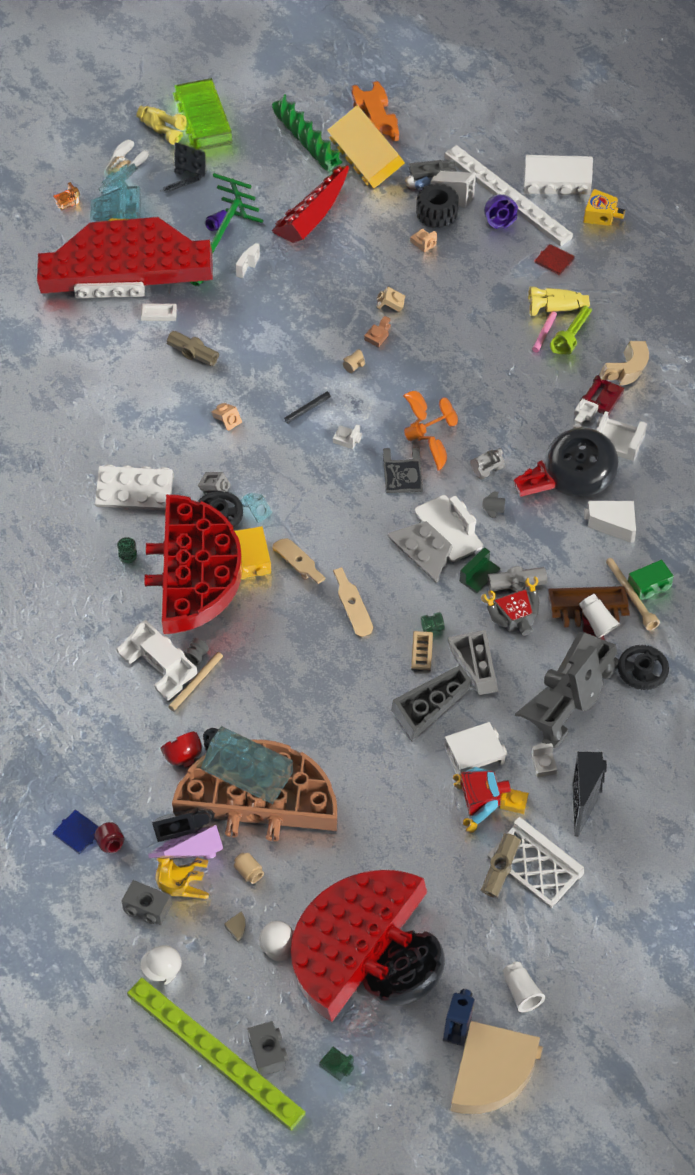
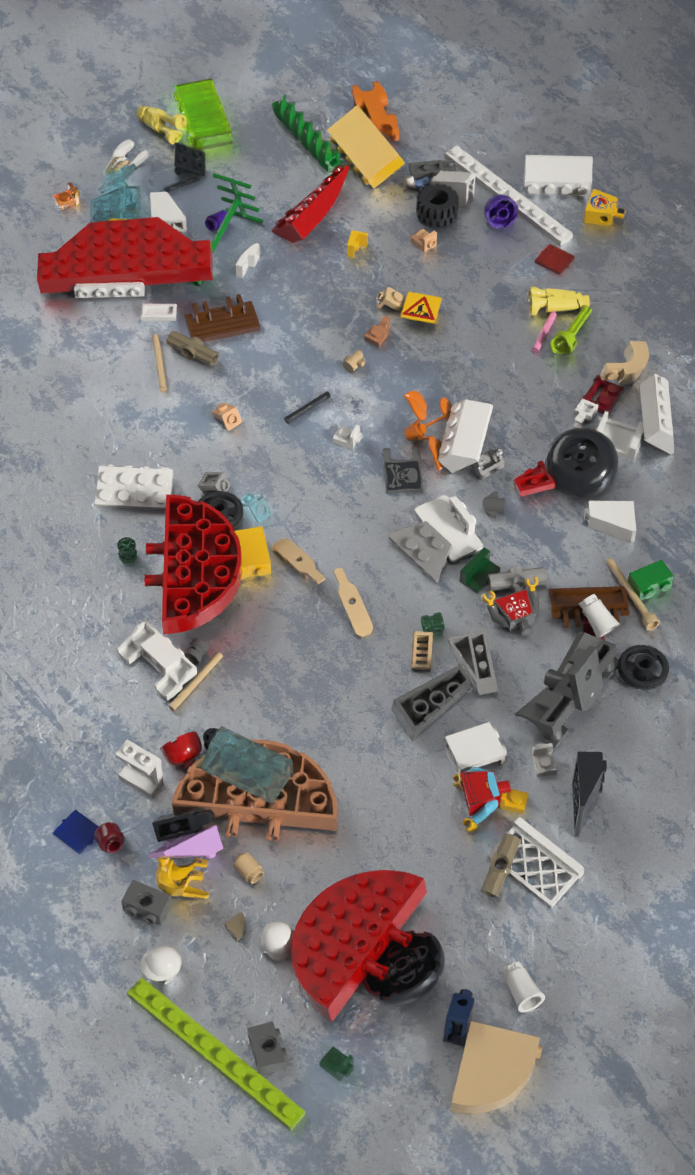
none -> white panel [116,740,164,798]
none -> white slope [150,192,187,232]
none -> tan bar [152,334,167,392]
none -> reddish brown hinge [184,294,261,342]
none -> yellow bracket [347,230,368,258]
none -> yellow piece [400,291,442,324]
none -> white slope [438,399,493,473]
none -> white slope [640,374,674,455]

